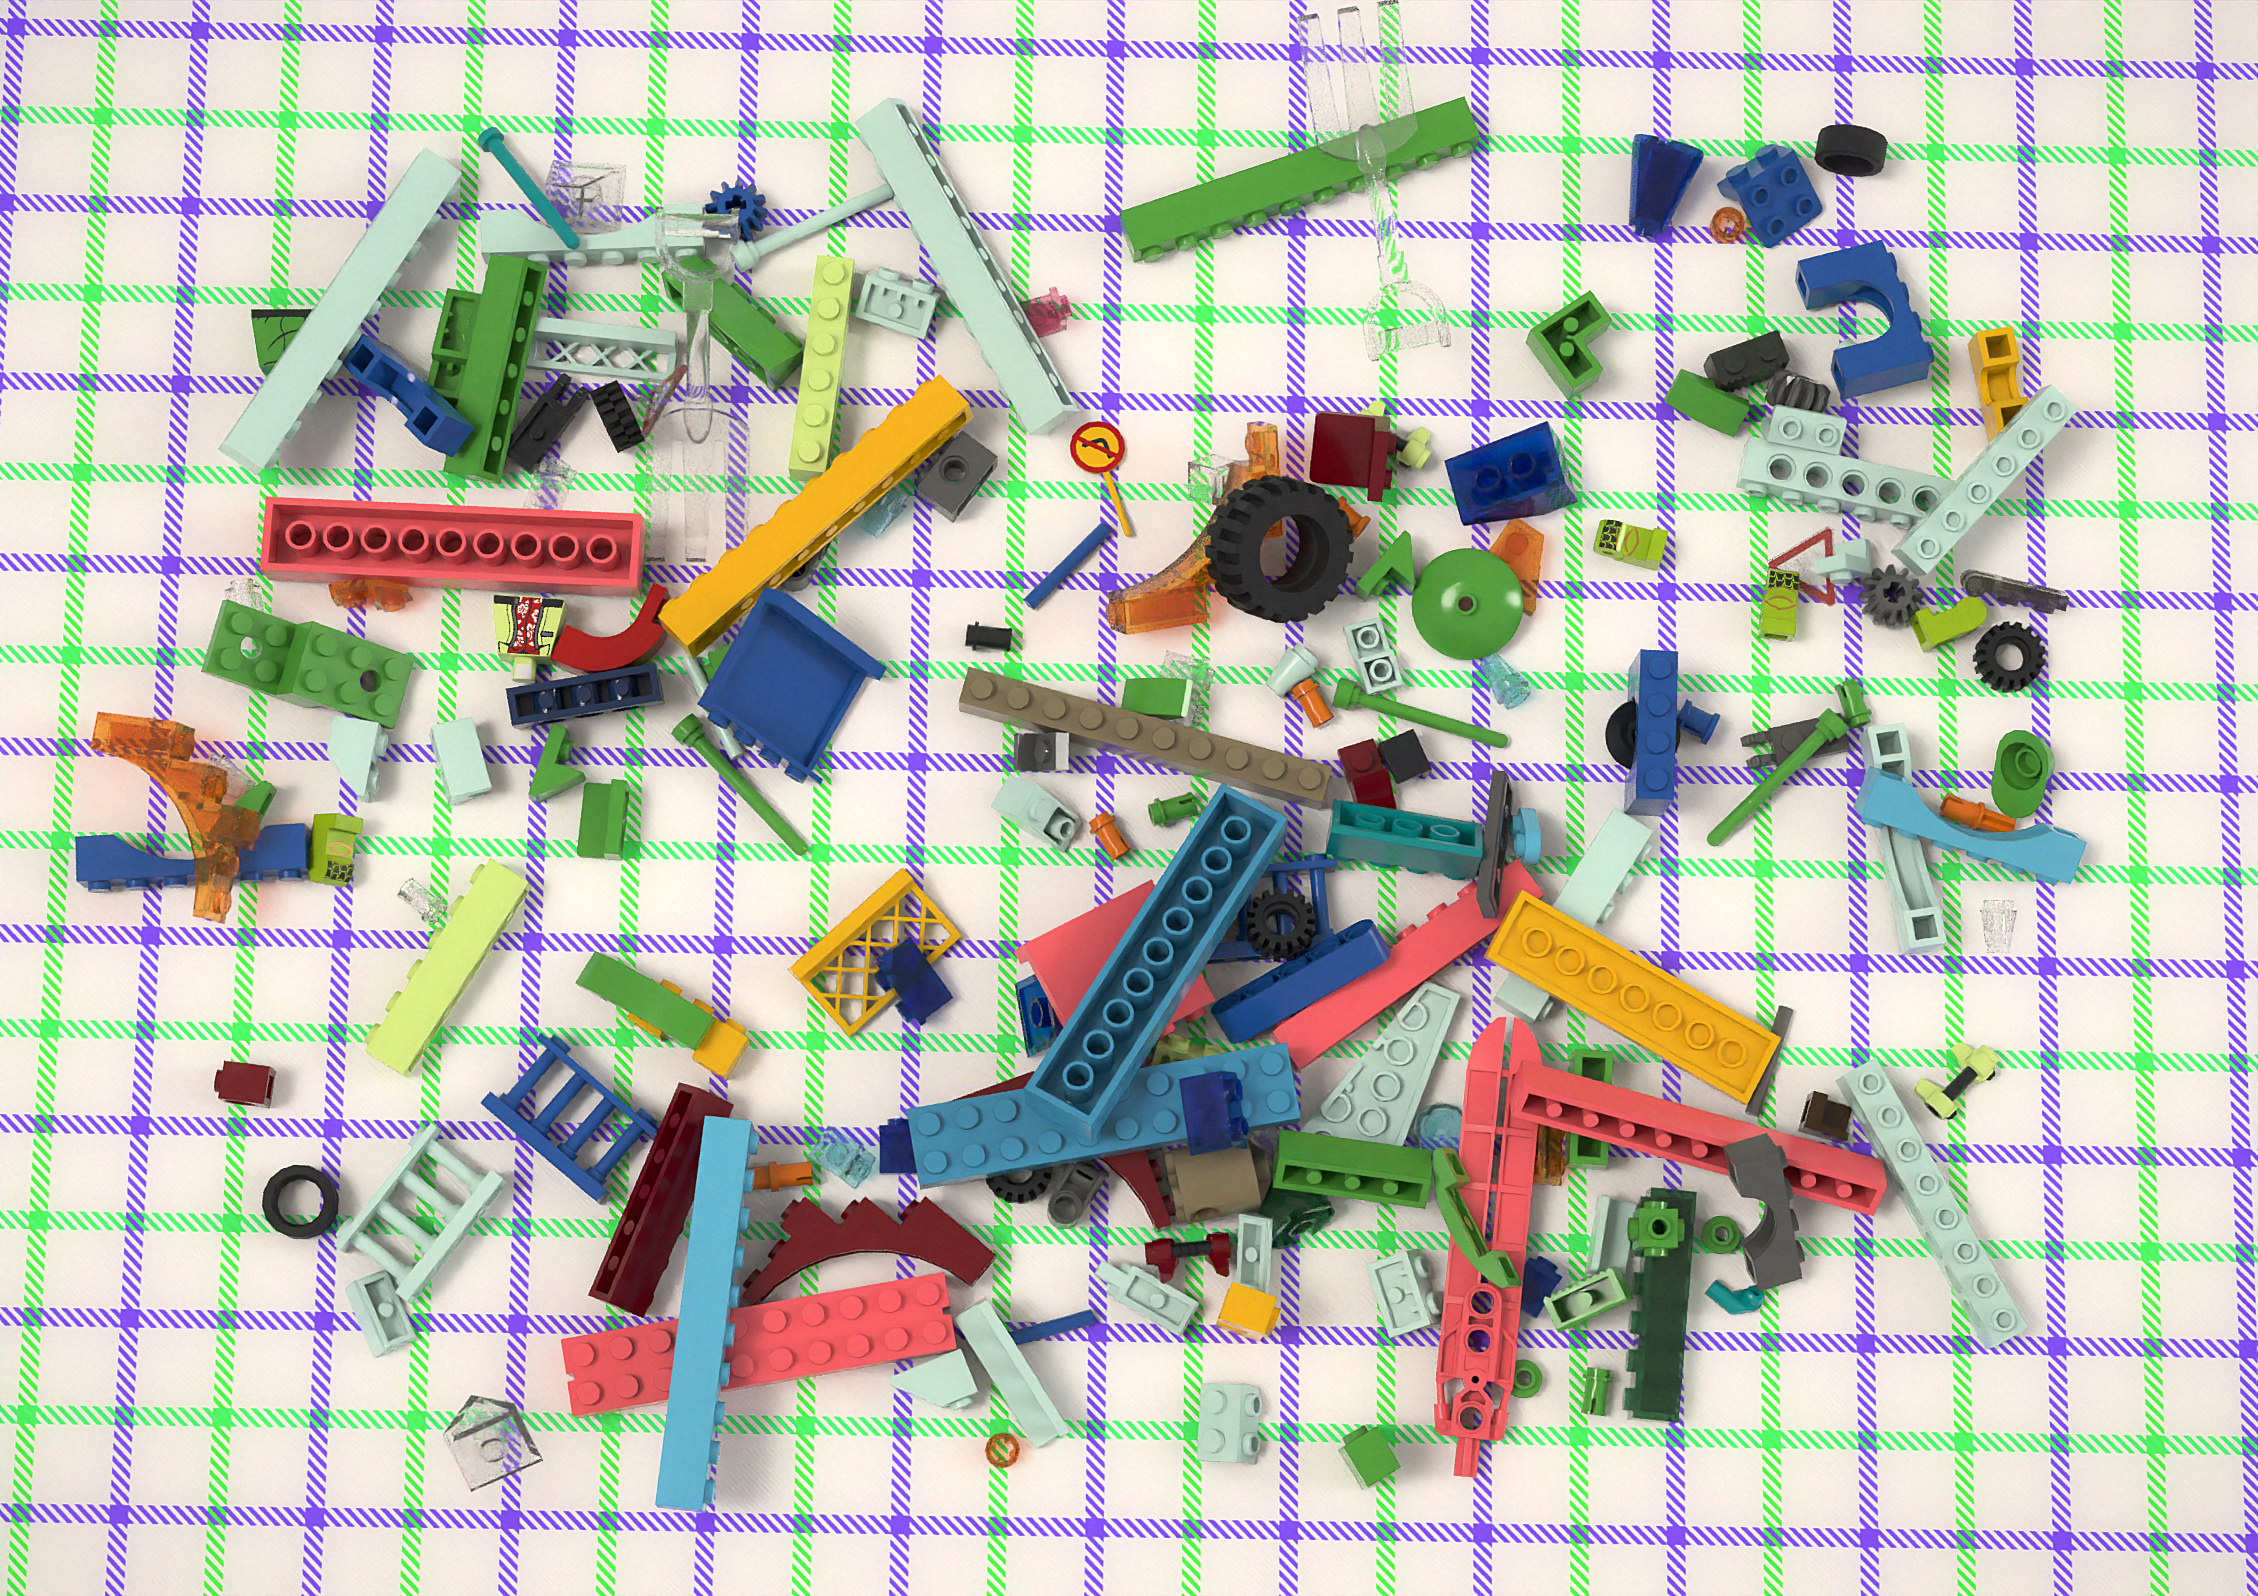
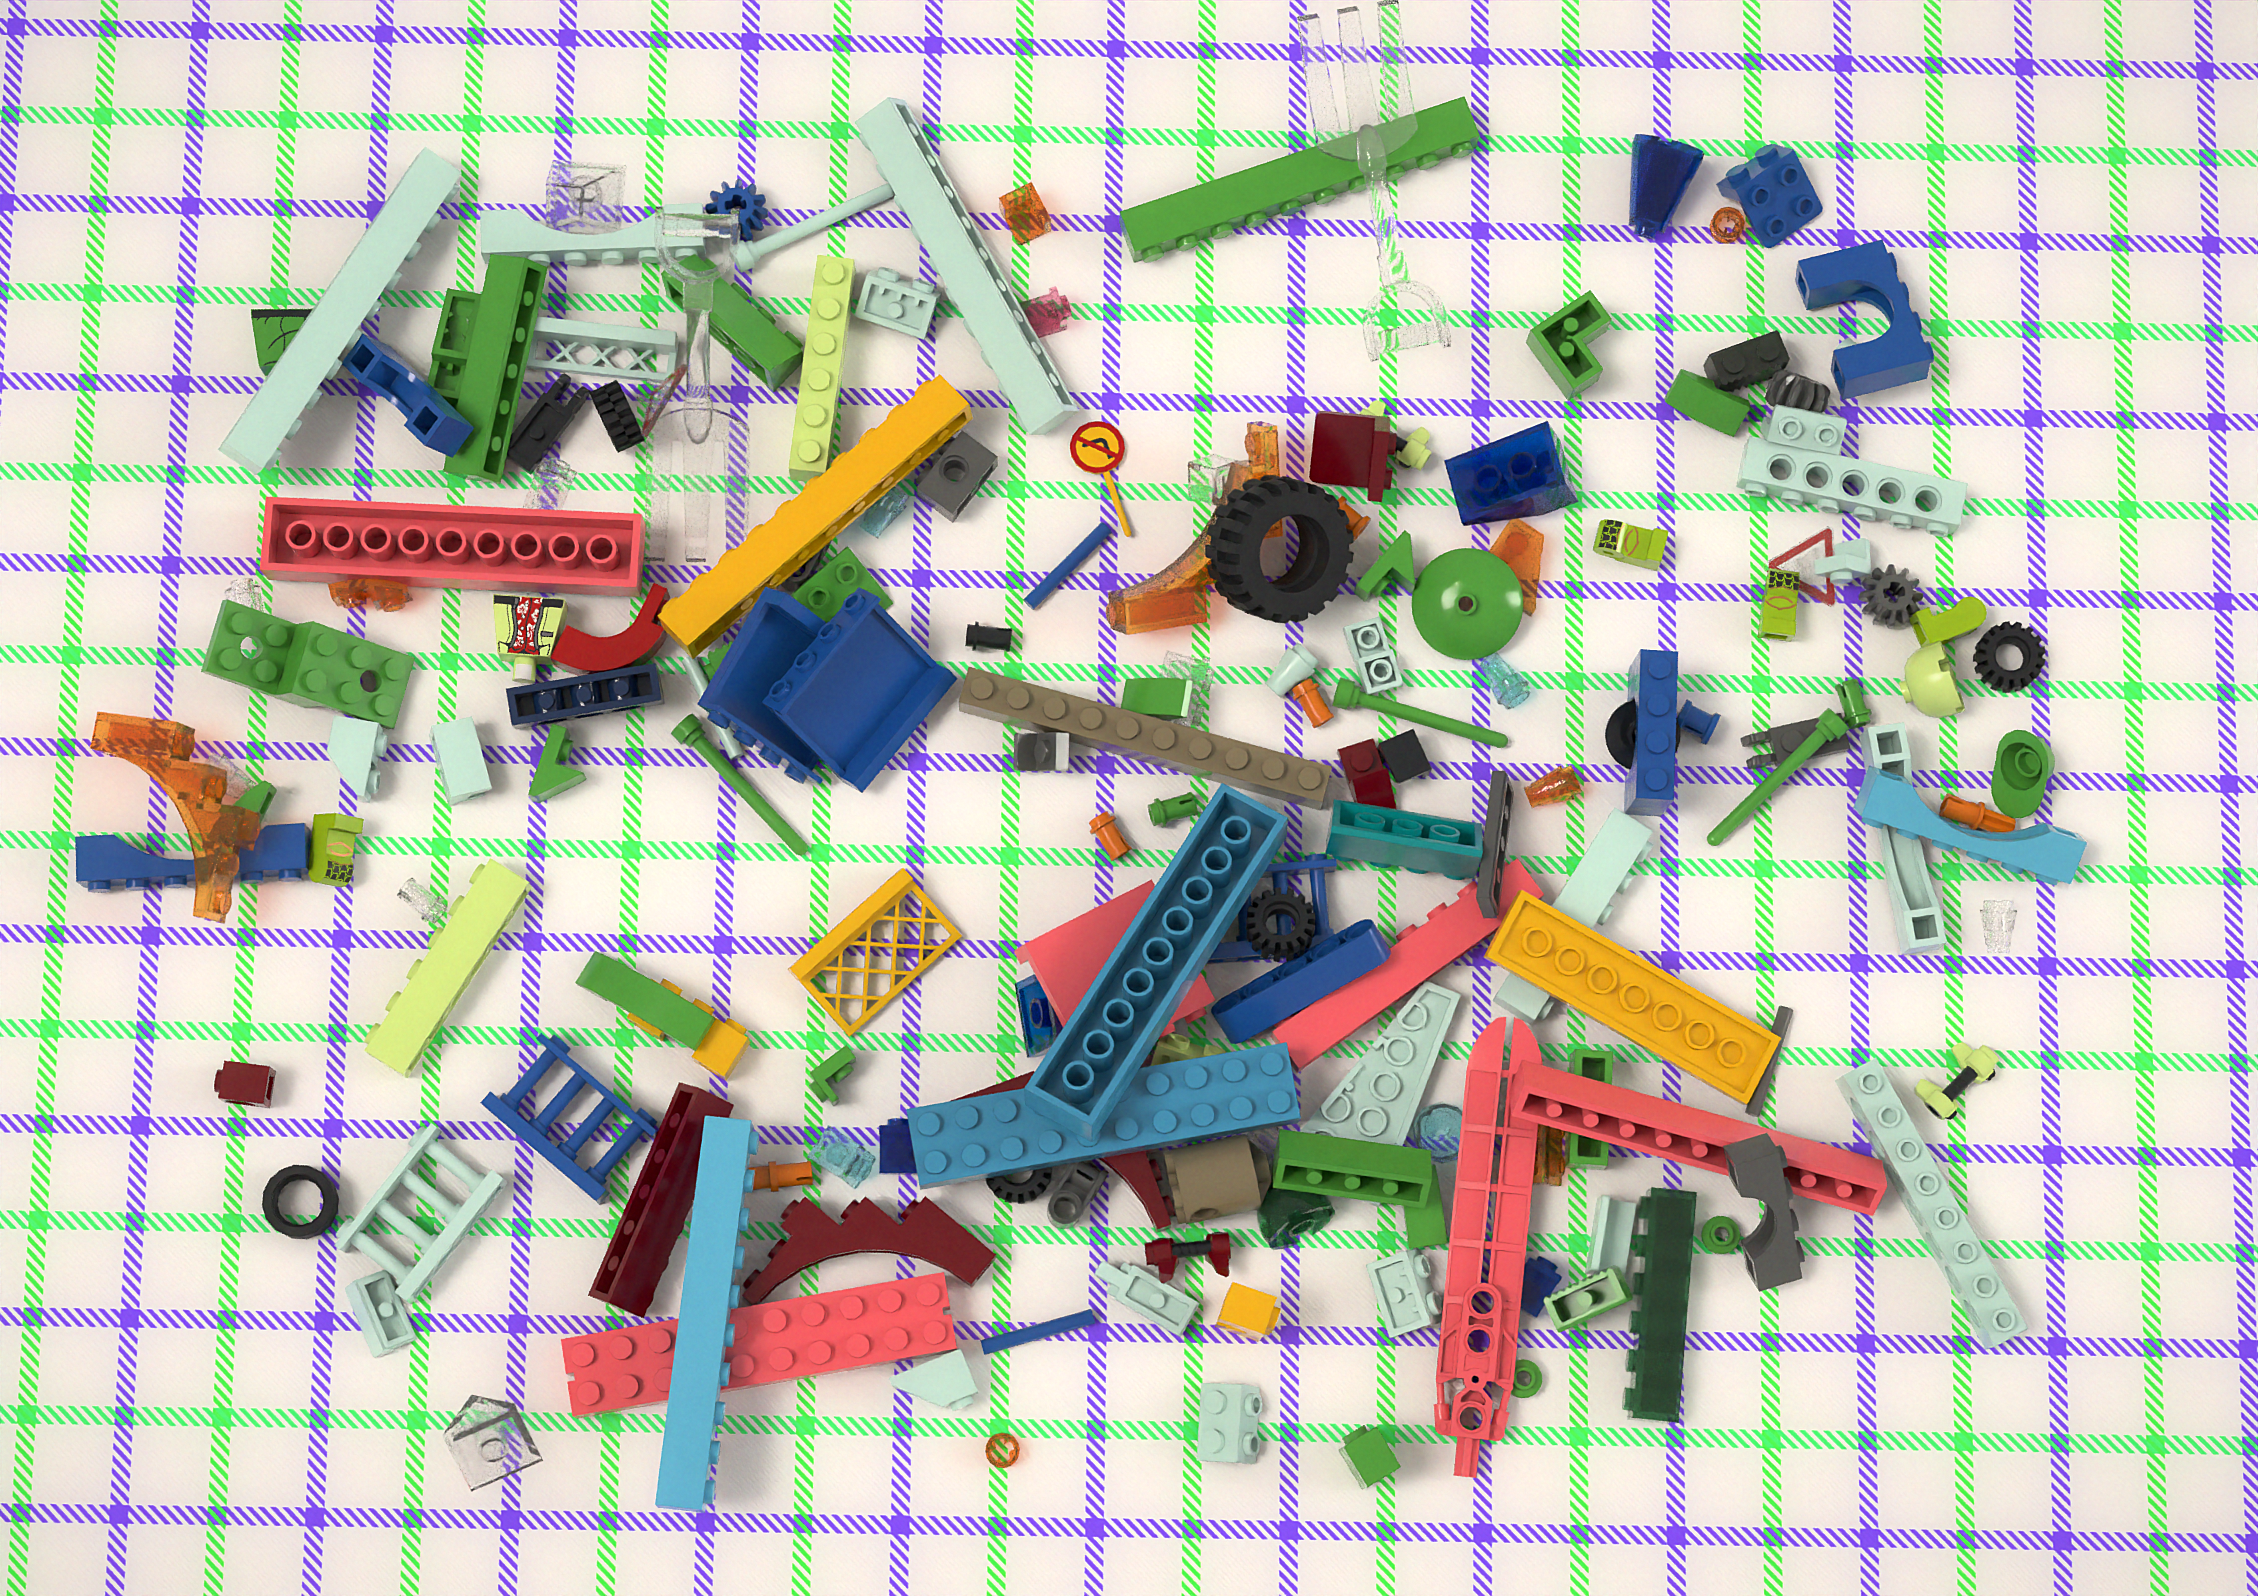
teal bar [477,127,580,250] -> none
bright green panel [577,779,630,861] -> none
clear blue bracket [871,936,954,1026] -> none
light aqua fence [953,1297,1070,1449] -> none
light aqua slope [991,774,1082,853] -> none
clear blue bracket [1179,1071,1249,1156] -> none
light aqua slope [1236,1211,1273,1294] -> none
bright green slope [1433,1147,1522,1289] -> none
medium azure plate [1509,808,1541,865] -> none
bright green pin [1581,1367,1613,1416] -> none
bright green brick [1627,1201,1684,1258] -> none
teal arm [1704,1279,1765,1315] -> none
dark brown panel [1798,1091,1852,1144] -> none
black tyre [1814,124,1888,177] -> none
light aqua brick [1890,384,2079,577] -> none
clear smoke plate [1960,569,2070,614] -> none
yellow arch [1967,326,2029,443] -> none
none -> blue panel [762,587,958,793]
none -> bright green hinge [791,546,893,623]
none -> bright green bracket [809,1045,856,1106]
none -> clear orange panel [999,182,1051,246]
none -> bright green slope [1402,1164,1447,1249]
none -> clear orange cone [1524,765,1582,808]
none -> yellowish green cylinder [1899,641,1965,718]

